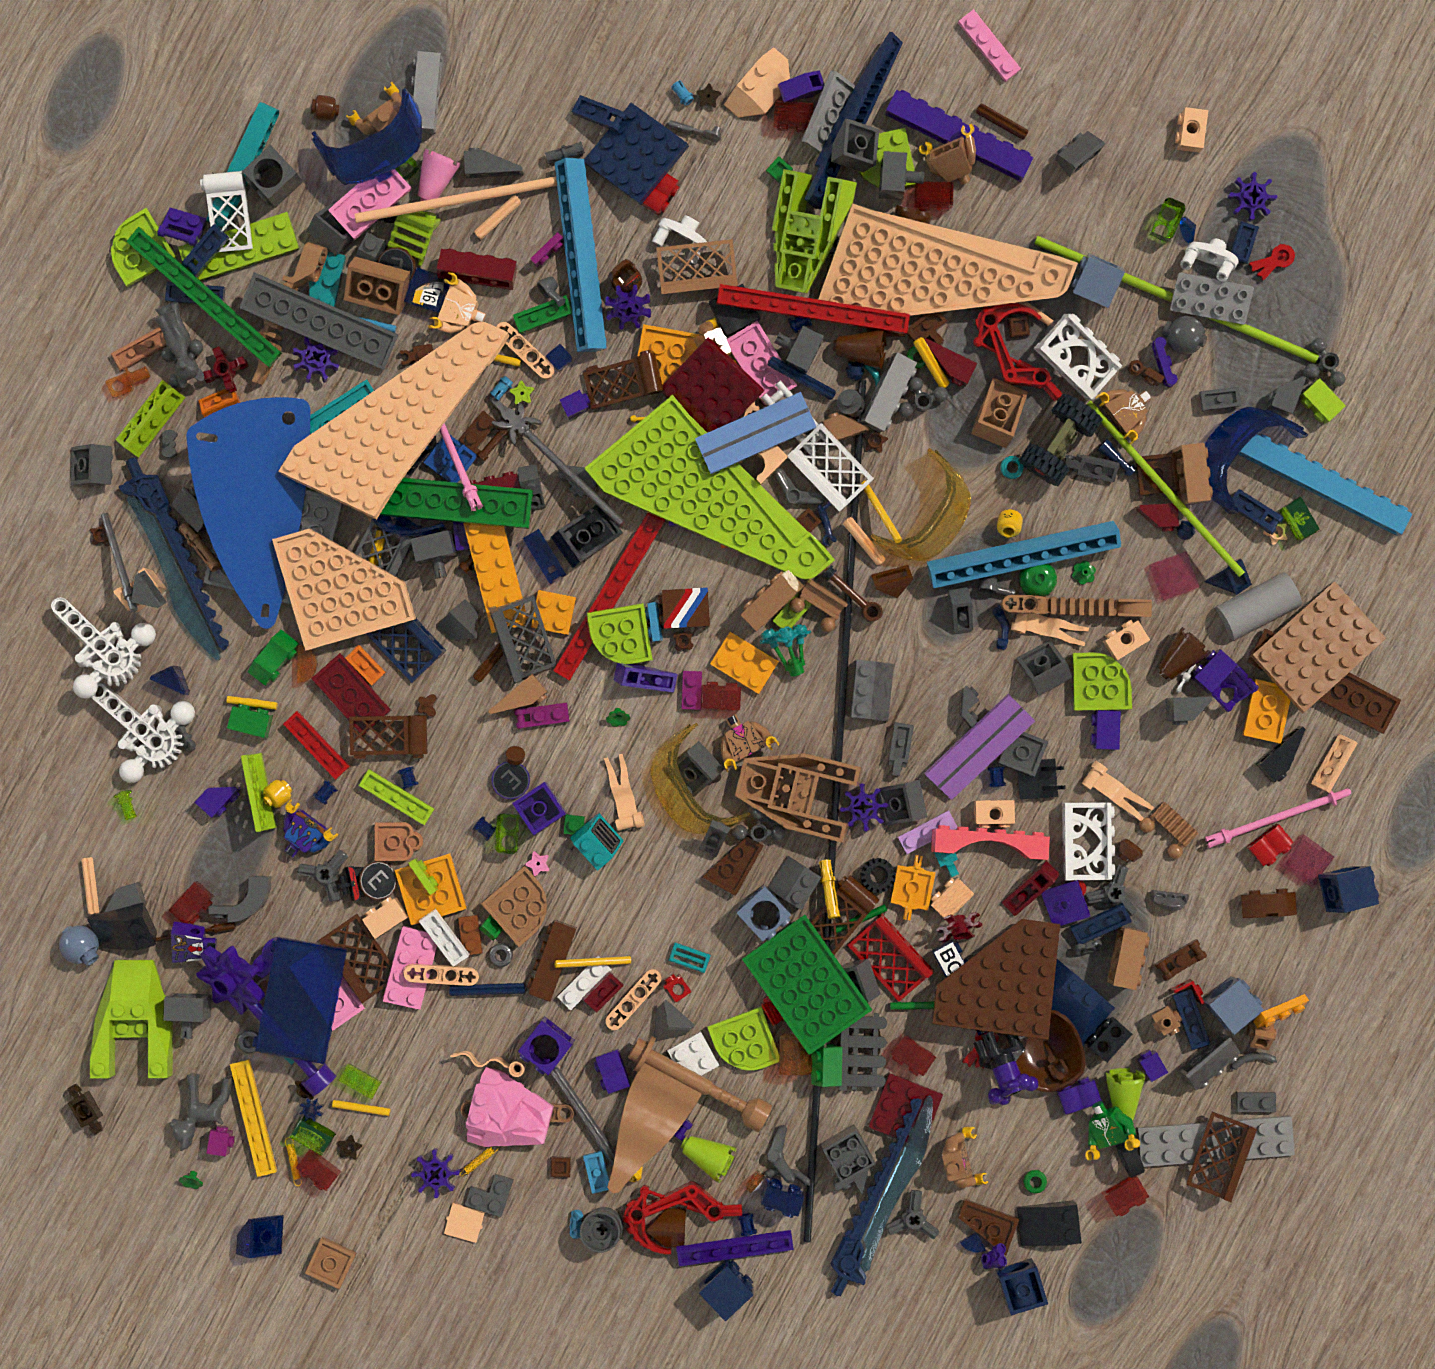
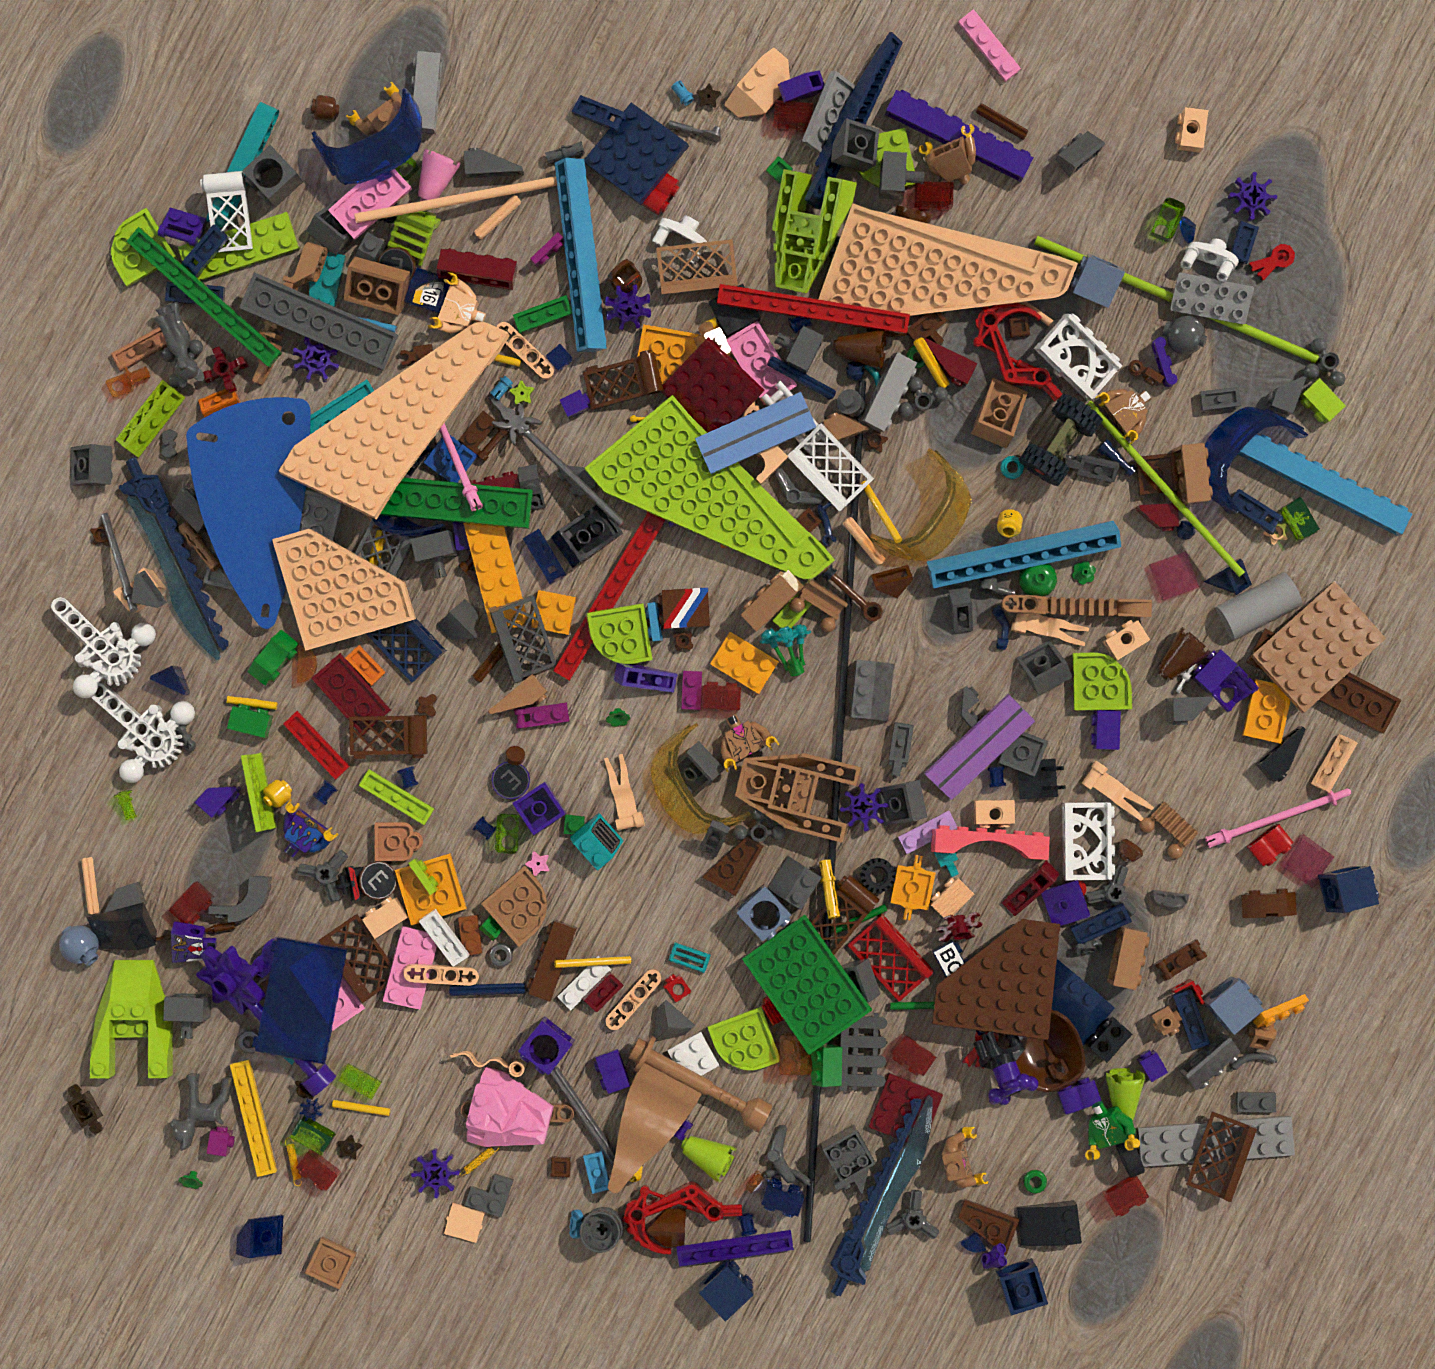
dark grey bar [536,276,566,307] -> none

